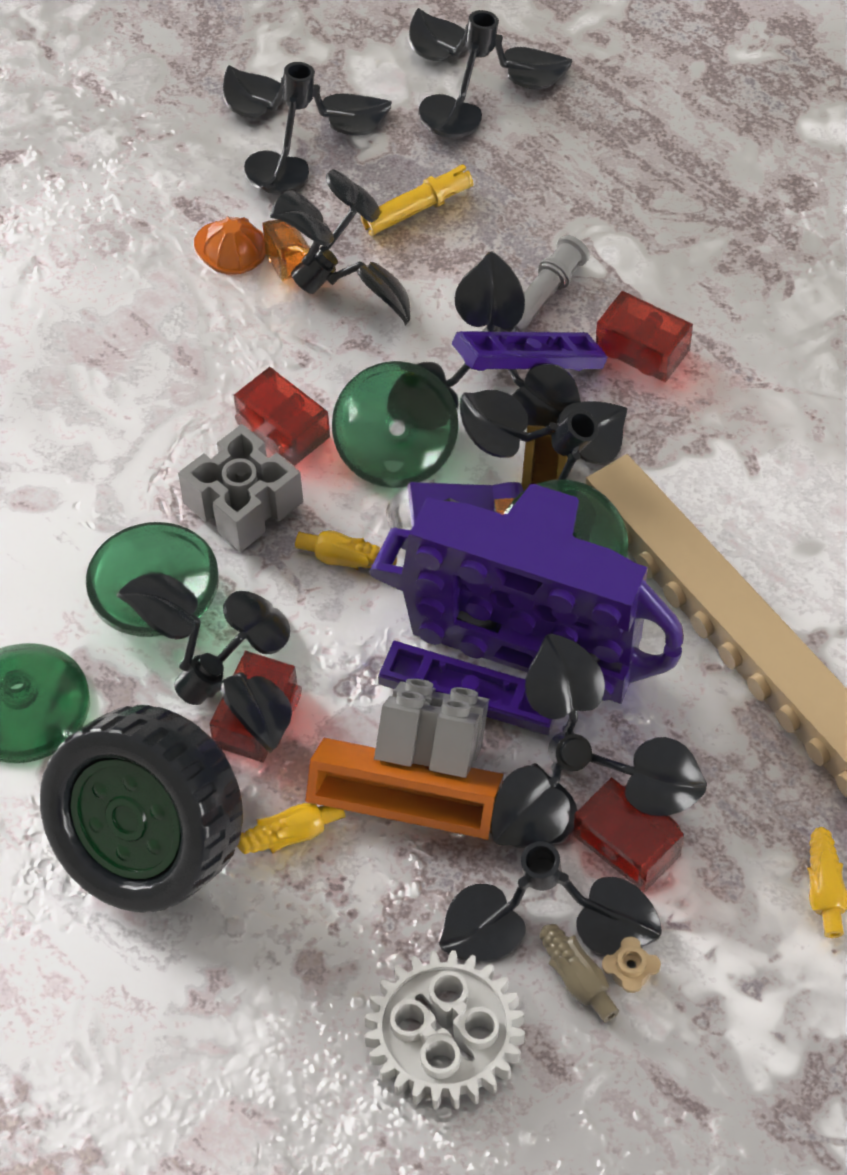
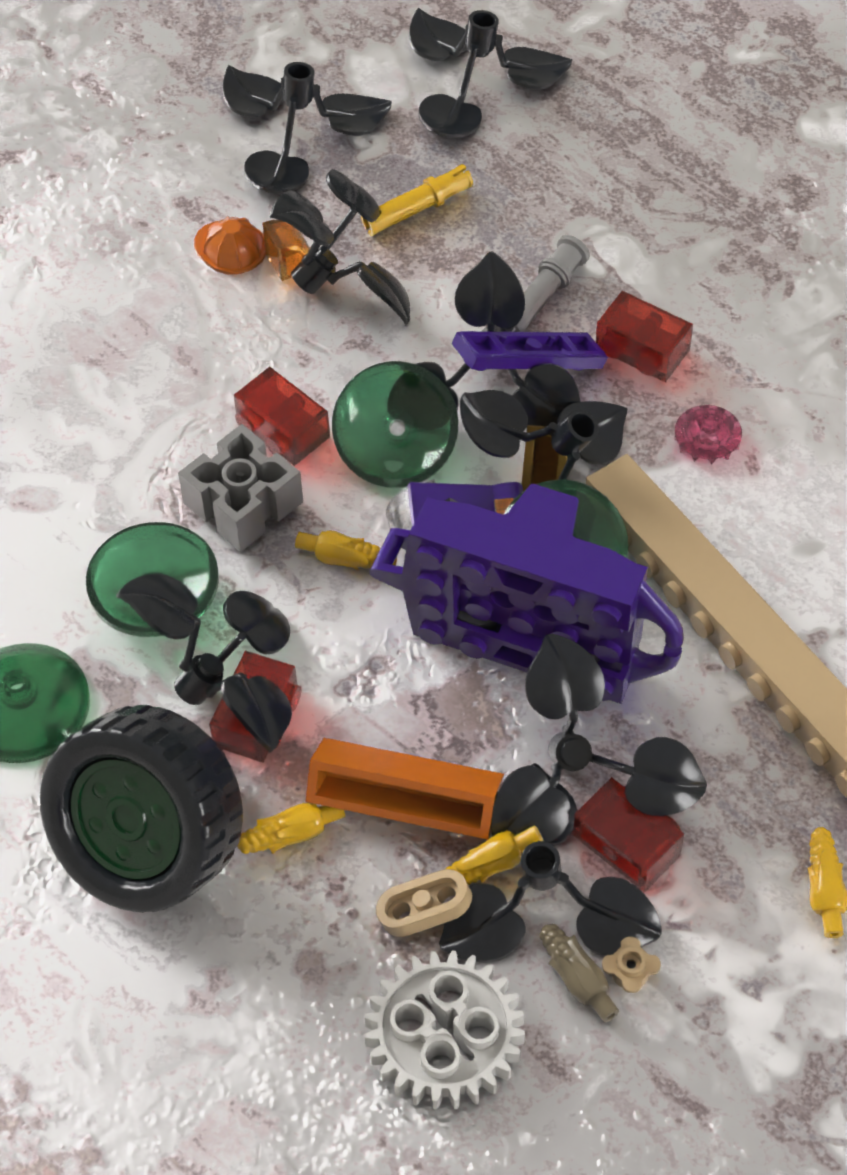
light grey brick [374,679,489,778] -> none
dark purple plate [378,640,555,736] -> none
none -> tan plate [376,869,472,937]
none -> yellow piece [445,825,543,885]
none -> clear pink gear [674,405,742,465]

